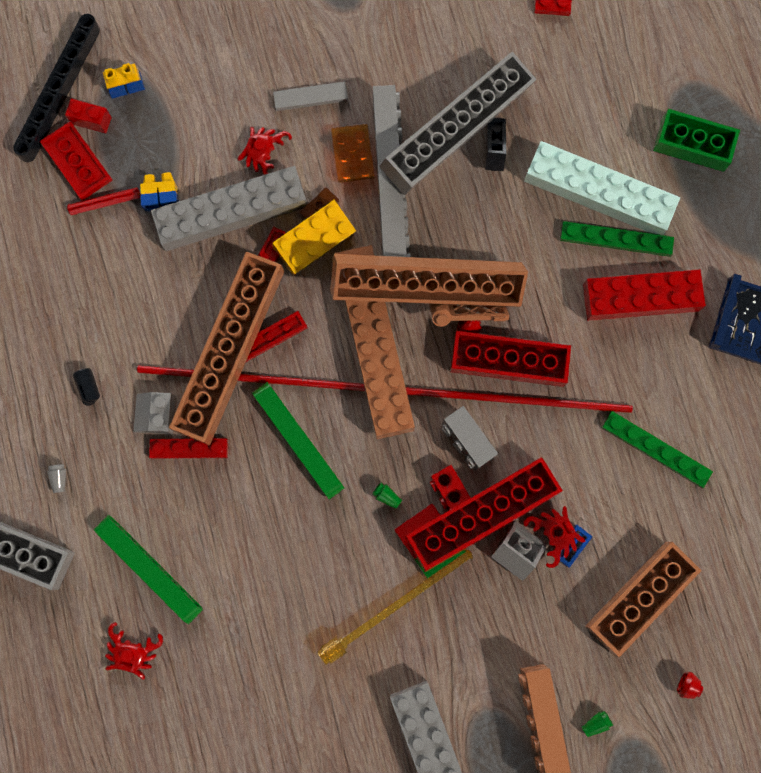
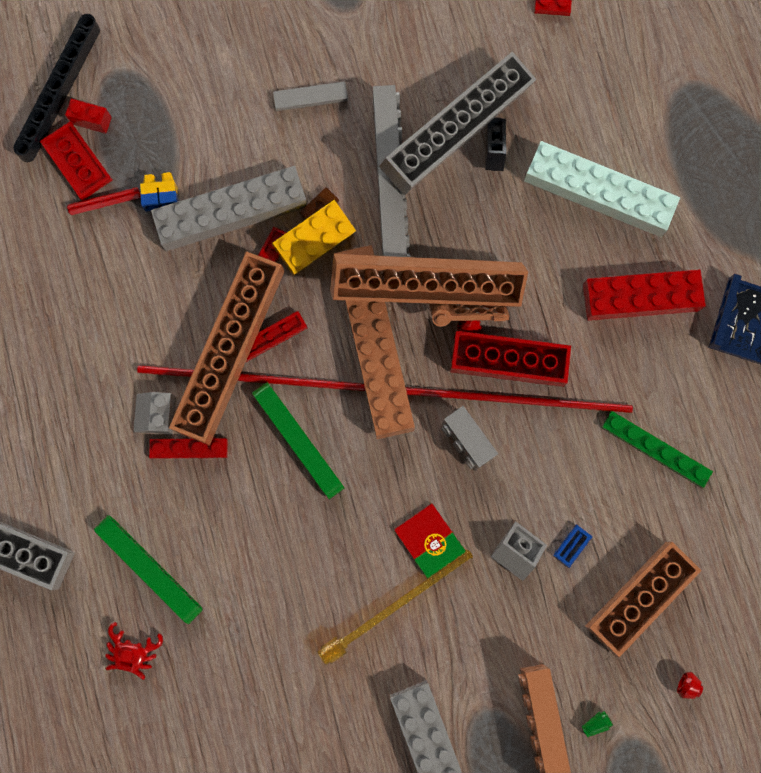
light grey cone [47,464,67,493] -> none
black arm [73,368,100,406] -> none
yellow hips [103,63,145,99] -> none
red animal [237,127,292,175] -> none
clear orange plate [331,124,375,183] -> none
green cone [372,482,402,509] -> none
red brick [405,457,563,572] -> none
red brick [429,465,471,510] -> none
red animal [524,506,585,568] -> none
green plate [560,221,674,257] -> none
green brick [653,109,740,172] -> none

